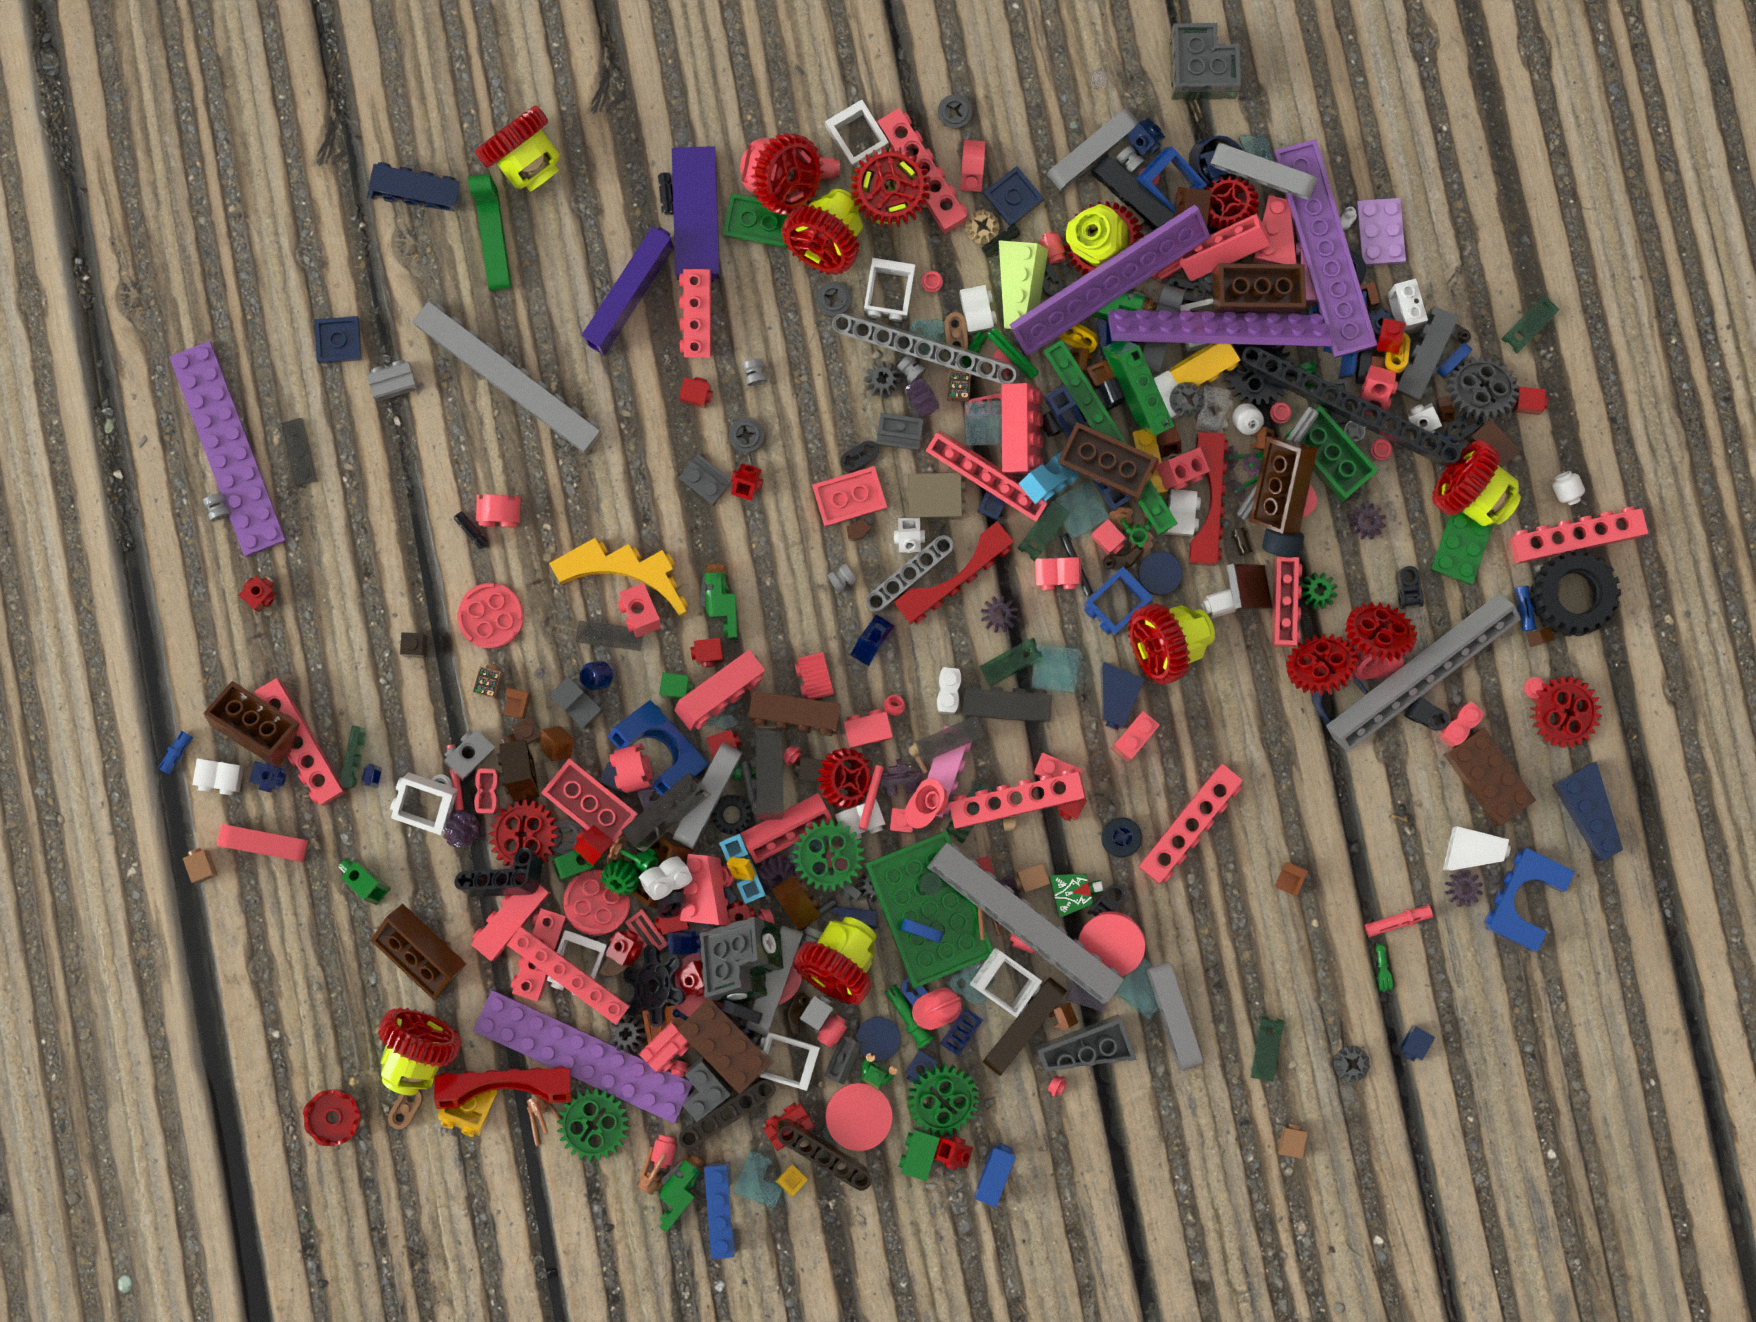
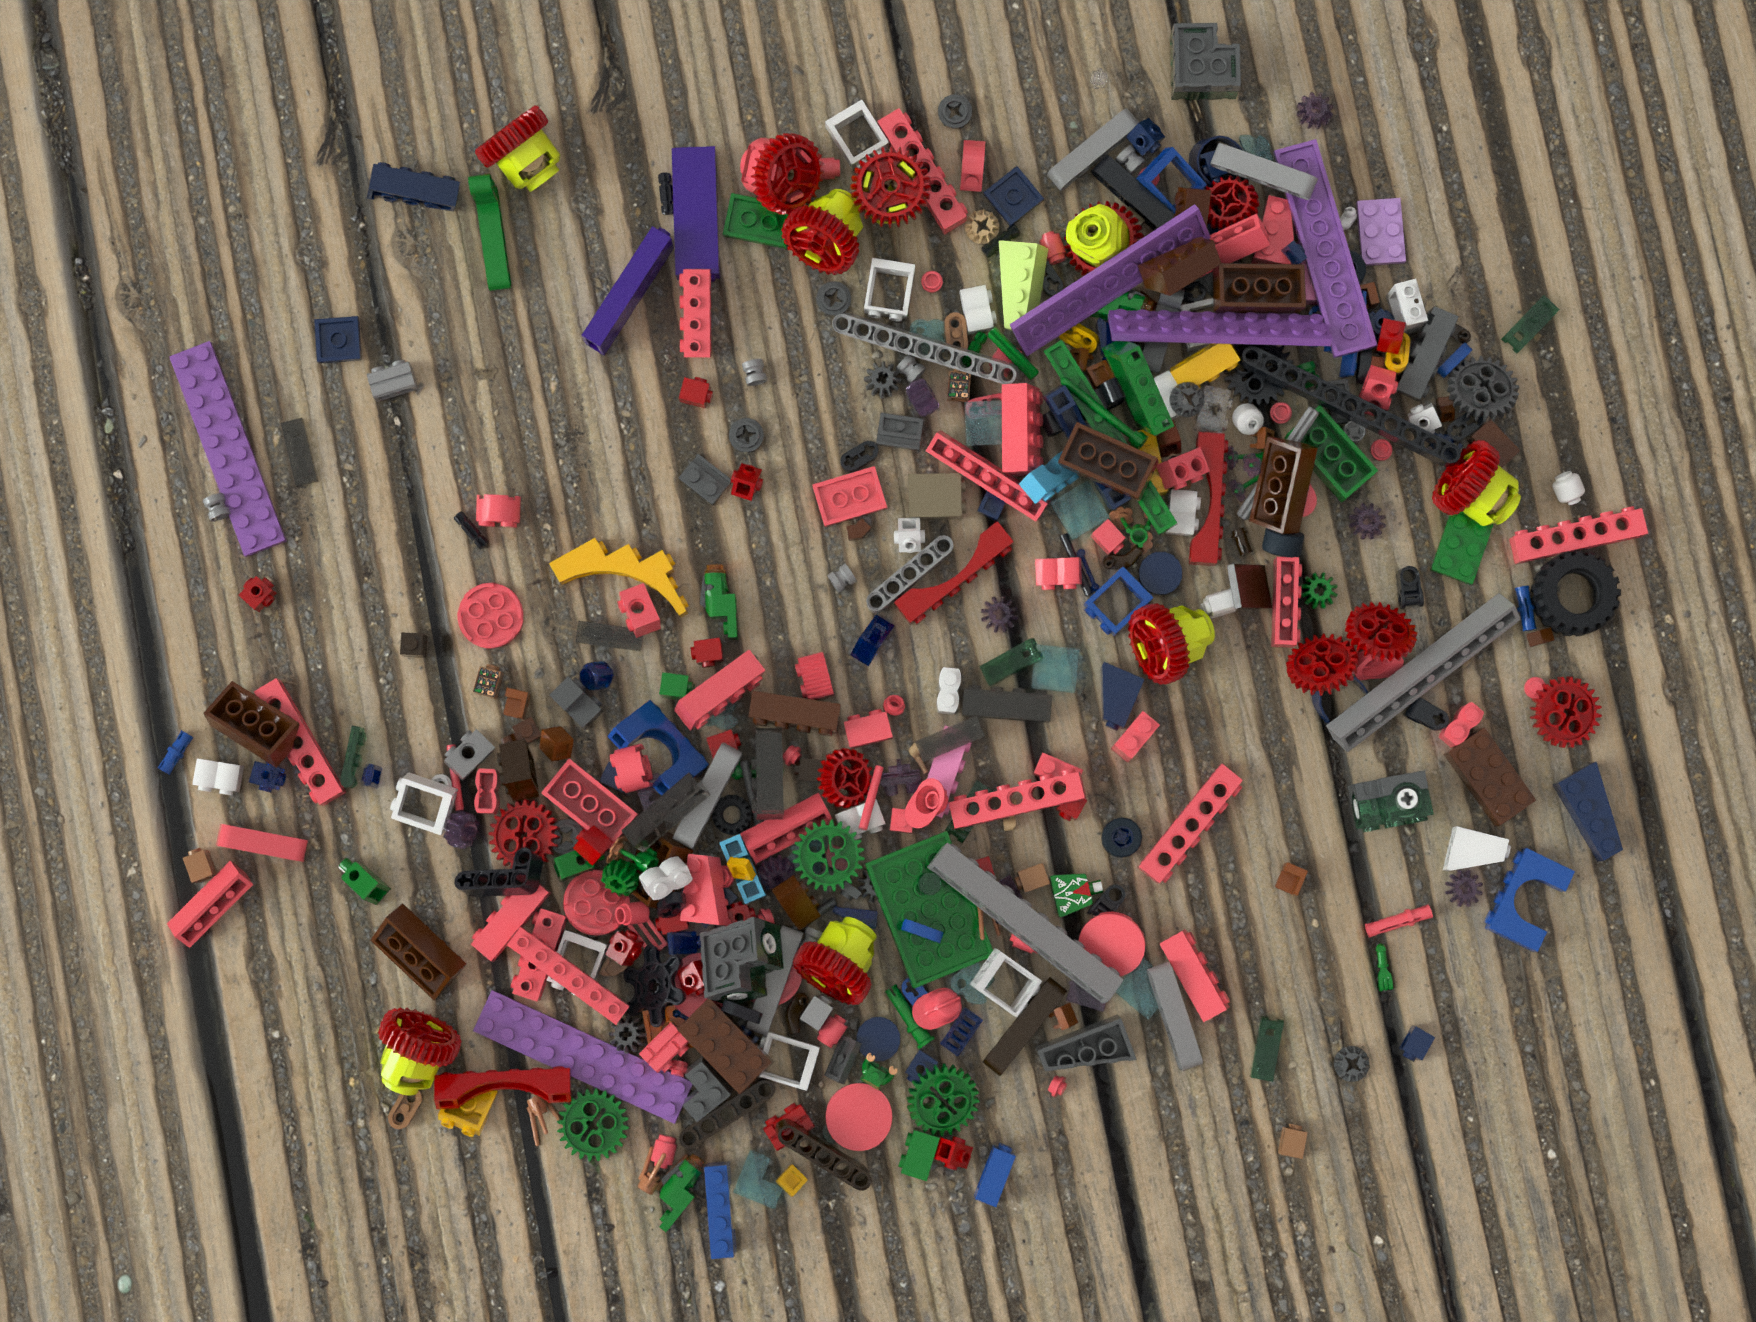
red plate [303,1089,361,1146] -> none
light grey brick [412,301,602,455] -> none
clear green plate [1017,500,1071,562] -> none
red brick [1513,387,1548,415] -> none
none -> coral brick [167,861,253,948]
none -> coral brick [615,901,650,926]
none -> green piece [1060,377,1148,449]
none -> clear blue hinge [1077,549,1100,592]
none -> reddish brown wedge [1137,237,1221,296]
none -> coral brick [1159,929,1230,1022]
none -> dark blue plate [1281,240,1307,264]
none -> gear [1296,91,1333,129]
none -> piece [1348,770,1434,833]

